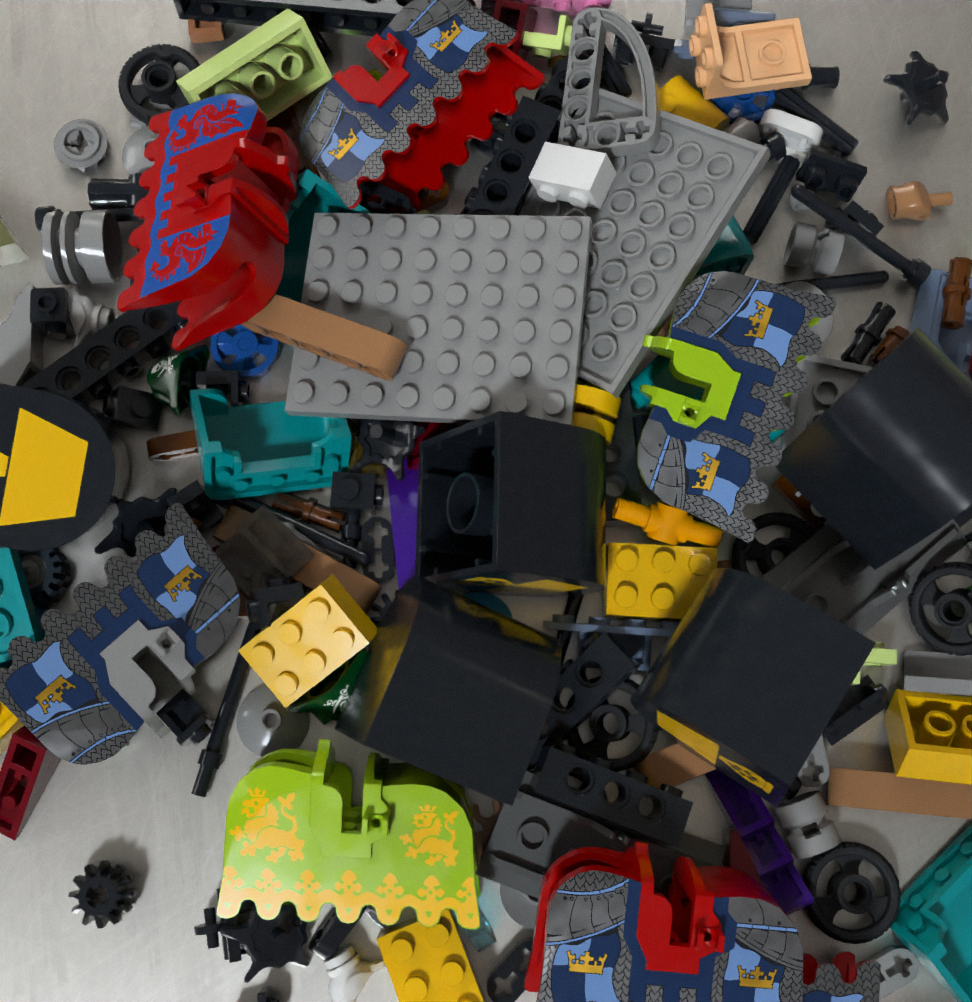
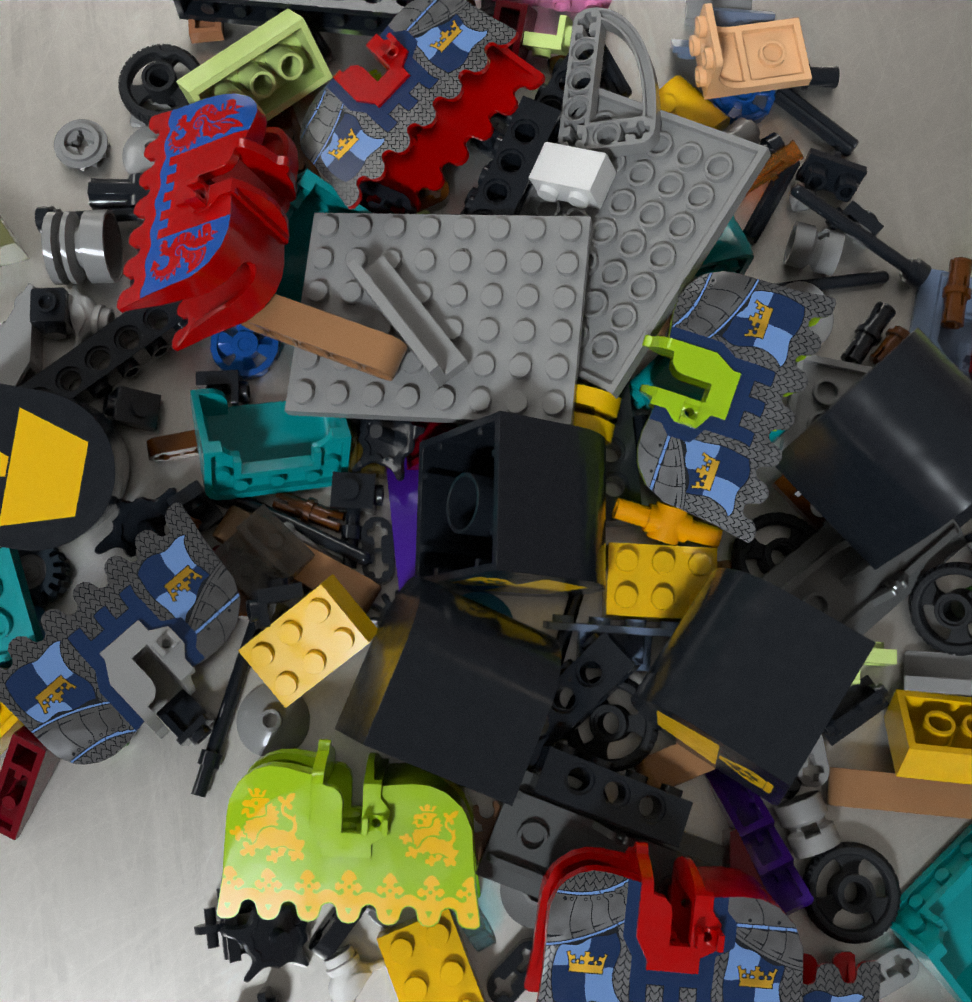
black gear [68,860,138,928] -> none
dark green hat [147,344,210,416] -> none
dark green hat [289,647,367,725] -> none
black hips [613,12,675,73] -> none
white beam [758,109,823,152] -> none
black piece [883,51,949,126] -> none
medium nougat piece [886,181,953,221] -> none
none -> light grey fence [346,256,469,387]
none -> clear orange pin [745,140,804,197]

